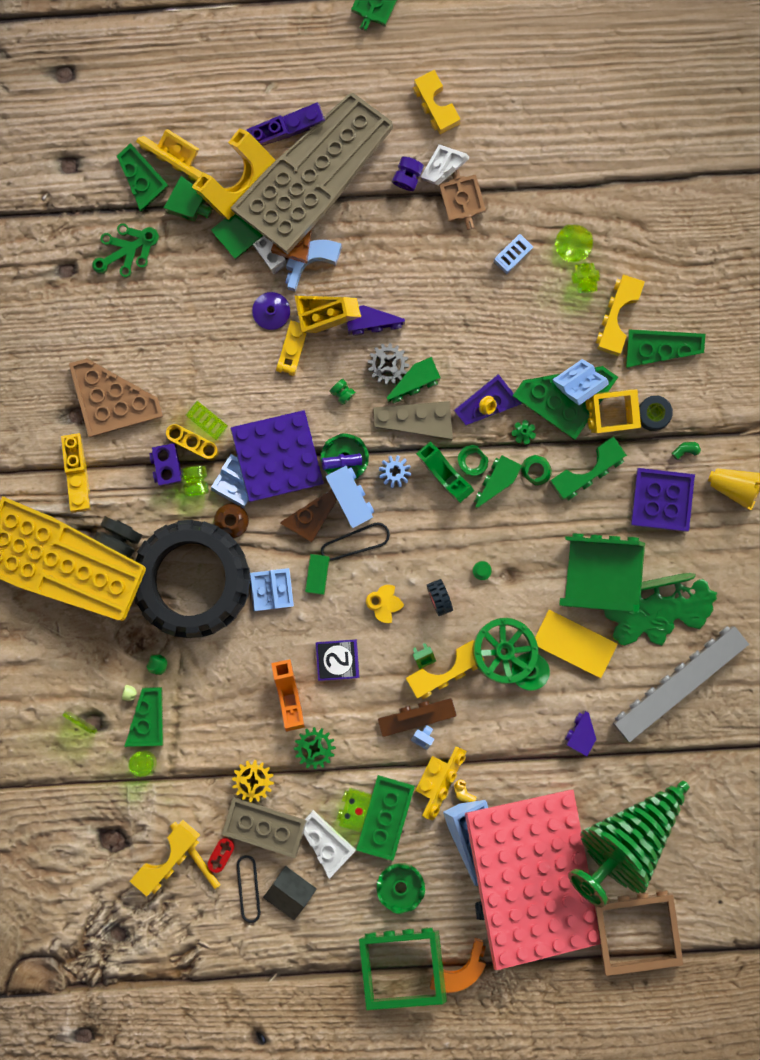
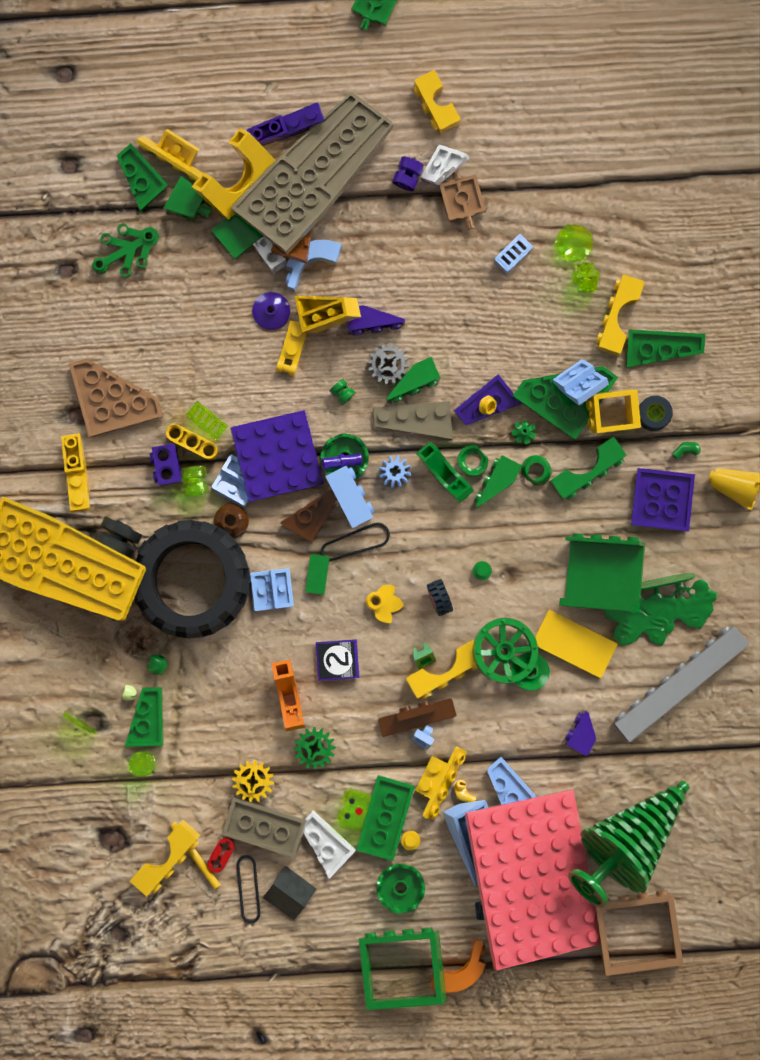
none -> yellow plate [401,831,420,850]
none -> light blue wing [486,757,536,805]

